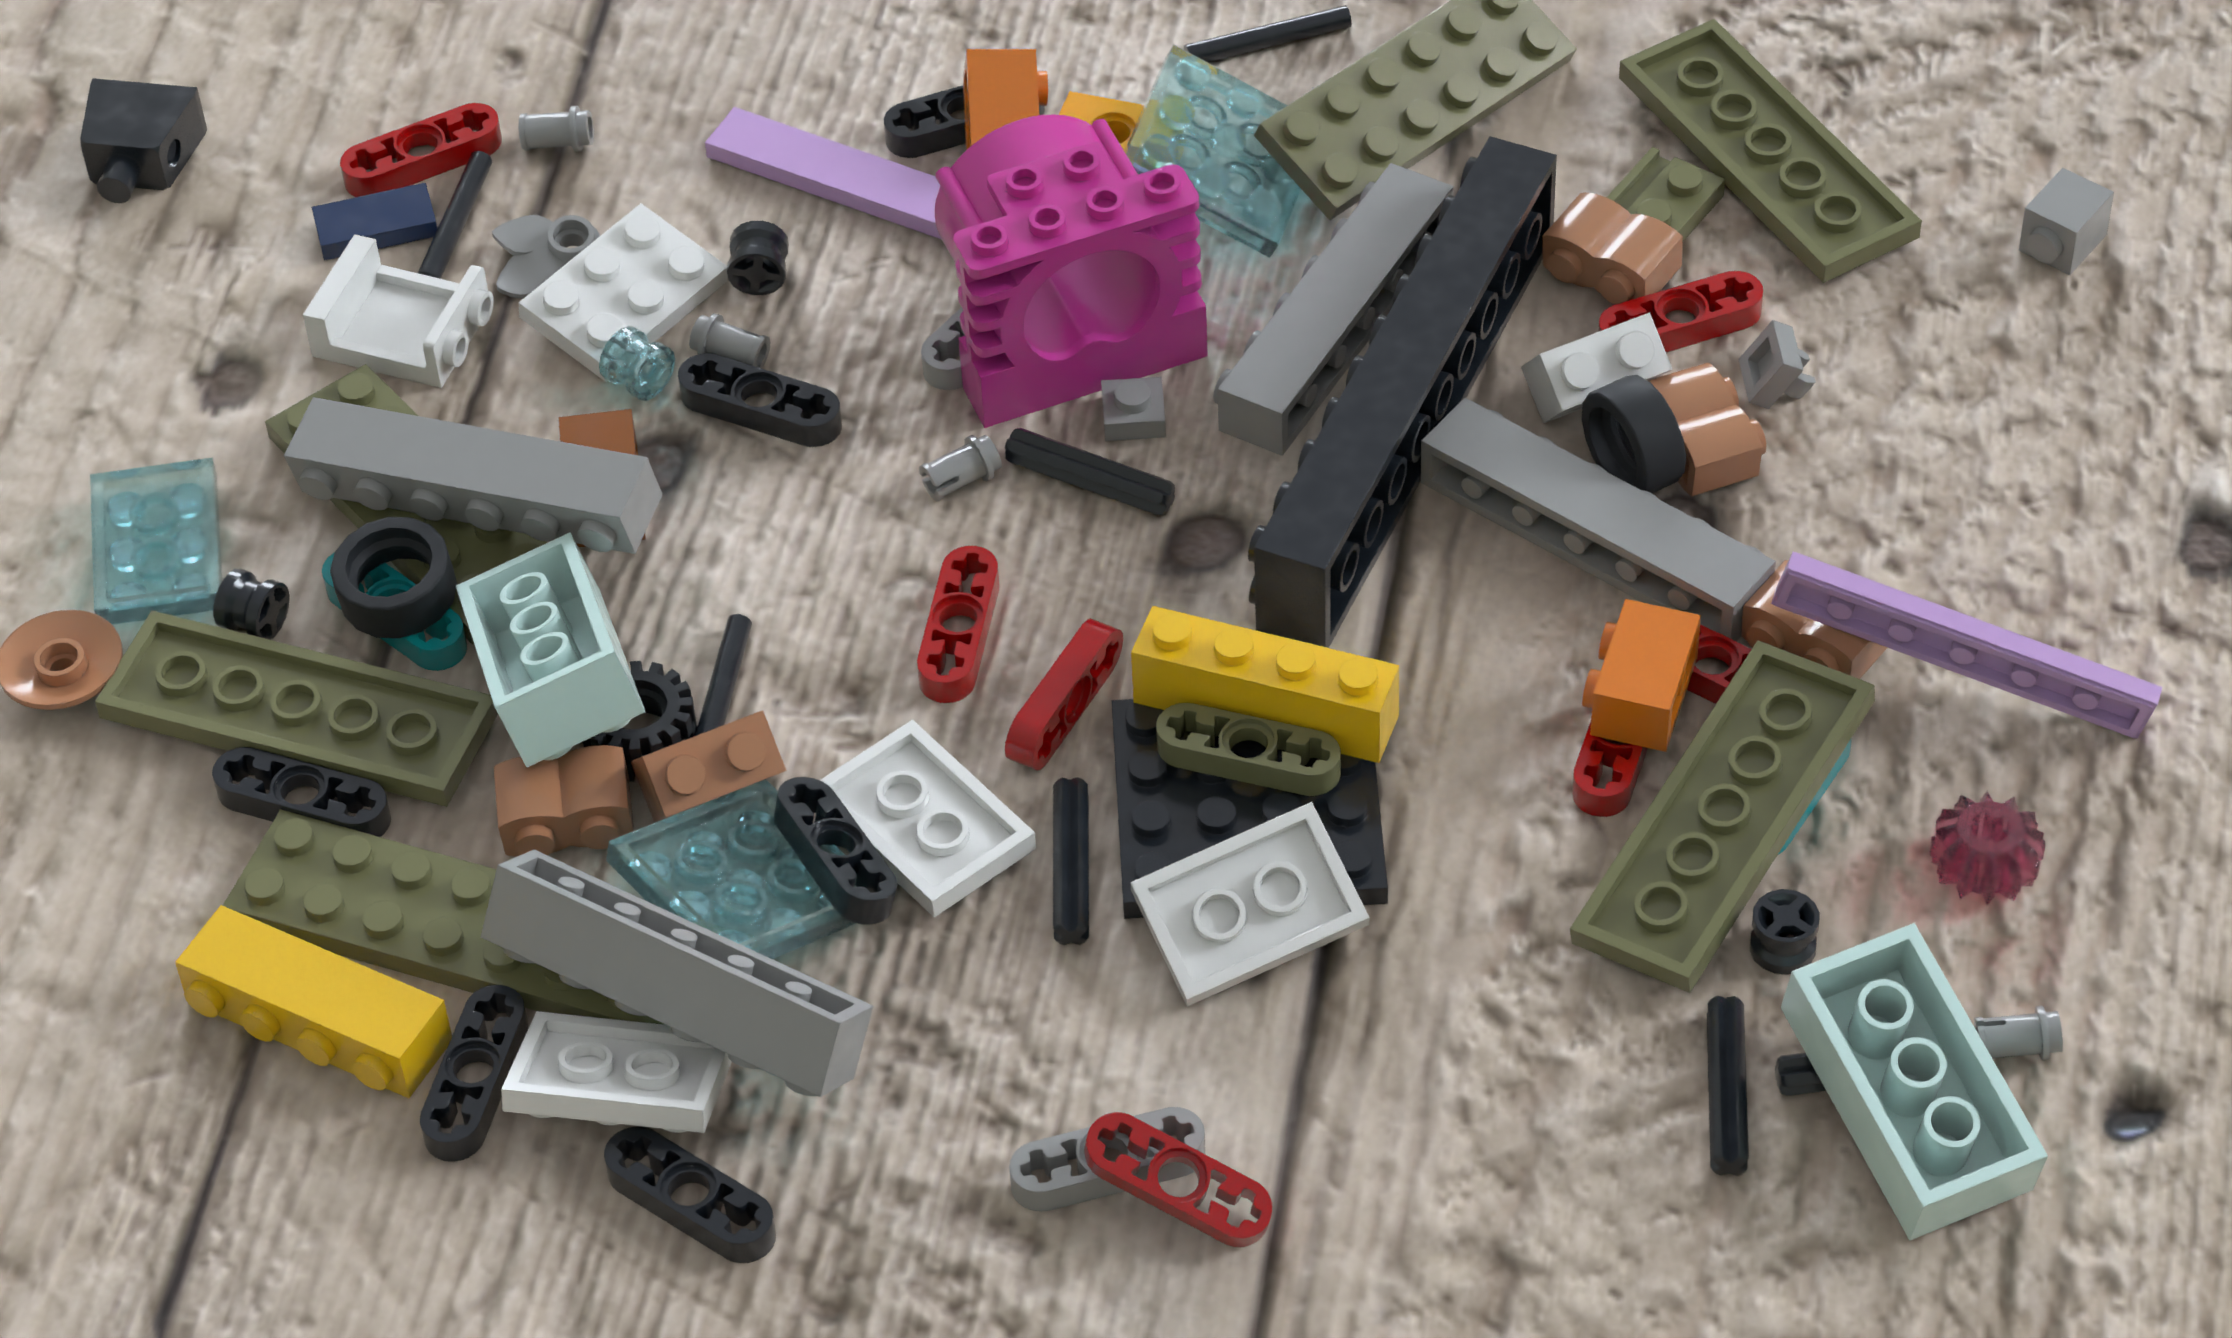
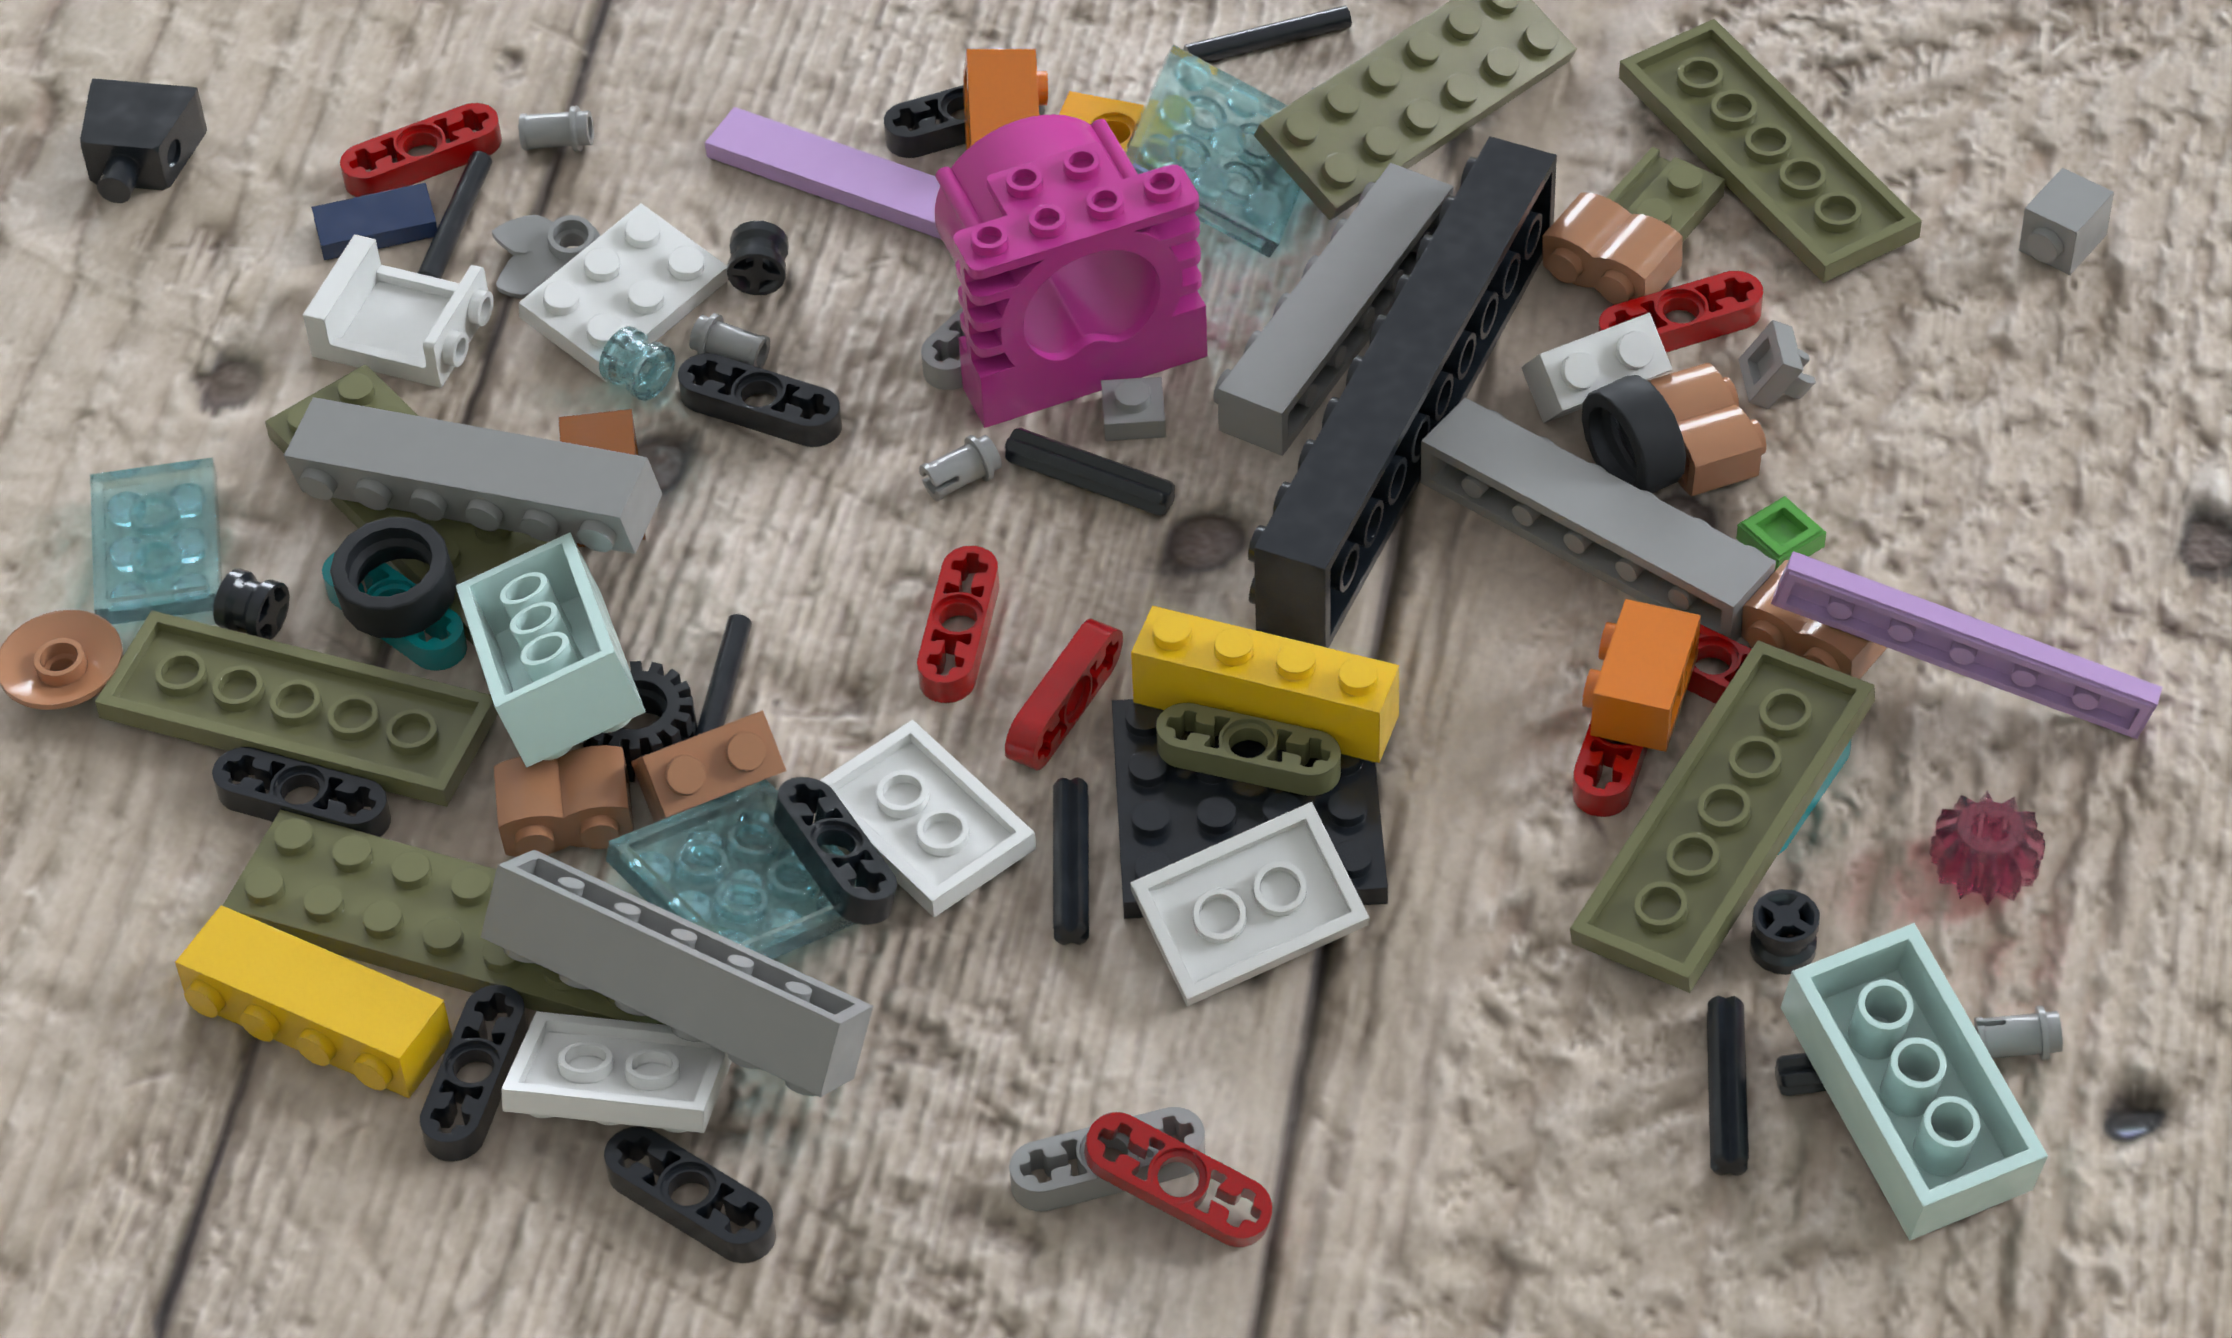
none -> bright green tile [1736,496,1826,571]

